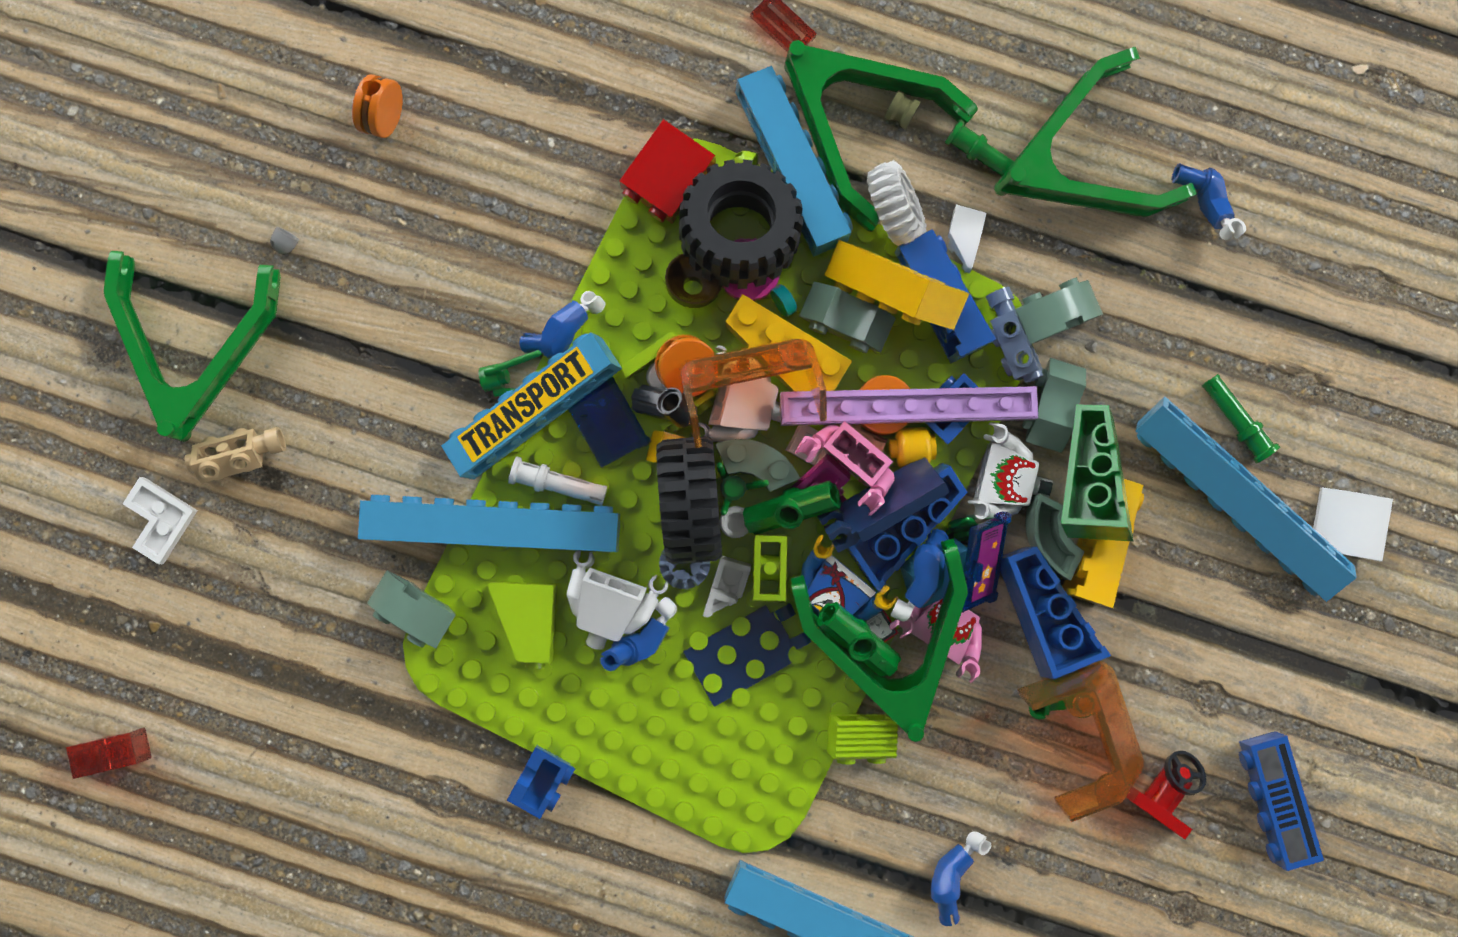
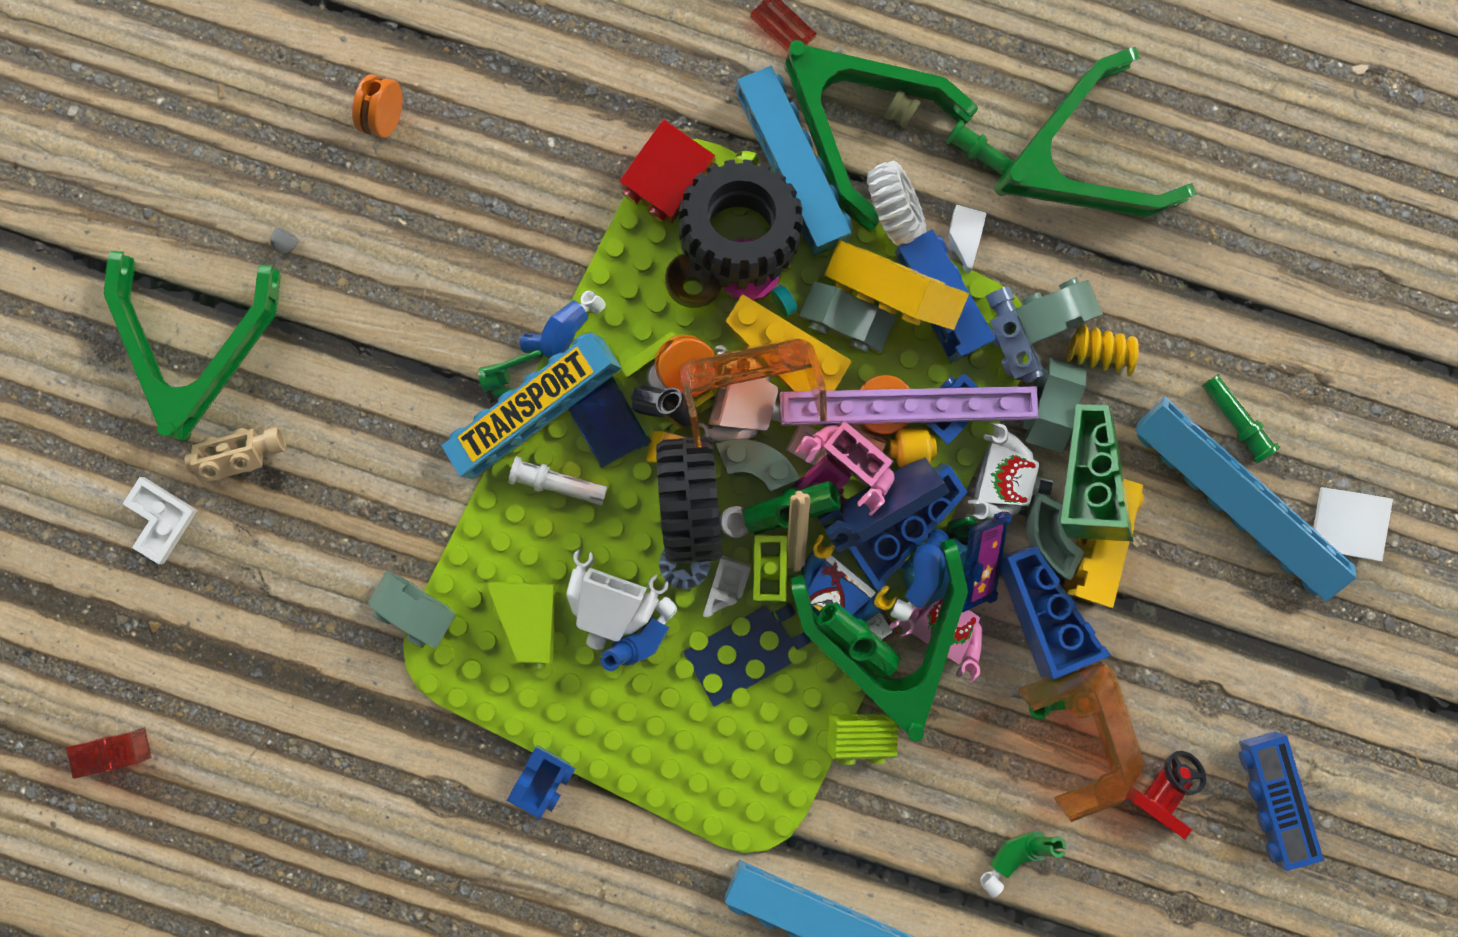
dark azure brick [358,495,620,552] -> none
green plant [716,462,769,516] -> none
blue arm [931,832,991,926] -> none
blue arm [1171,163,1246,240] -> none
none -> tan axle [787,491,810,572]
none -> green arm [980,831,1066,898]
none -> yellow piece [1066,324,1139,377]

